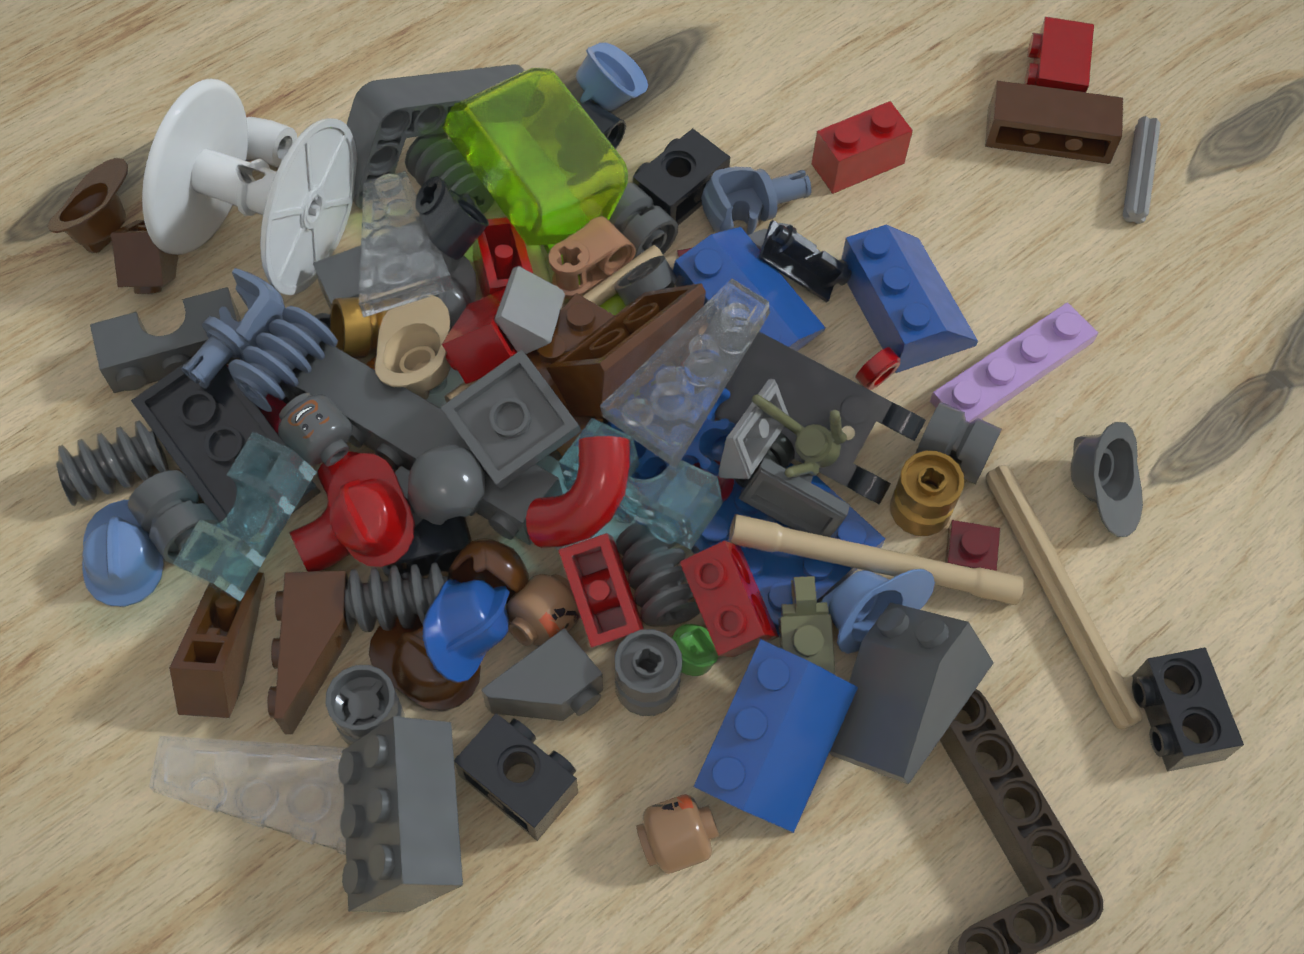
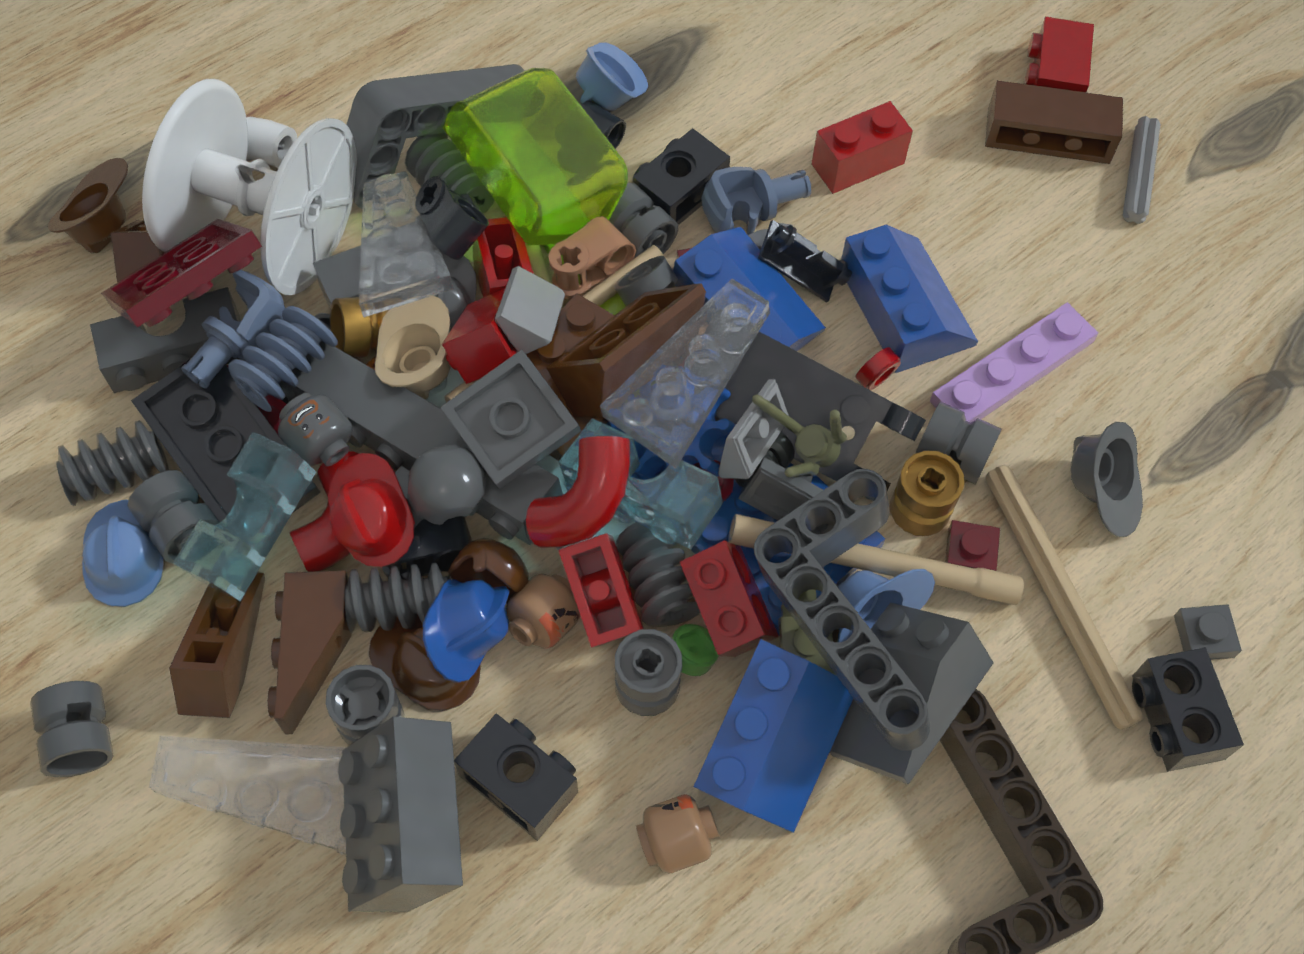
dark grey slope [481,628,603,721] -> none
none -> dark grey wheel [30,681,113,777]
none -> dark red plate [101,219,262,328]
none -> dark grey beam [754,469,930,751]
none -> dark grey plate [1174,604,1242,660]

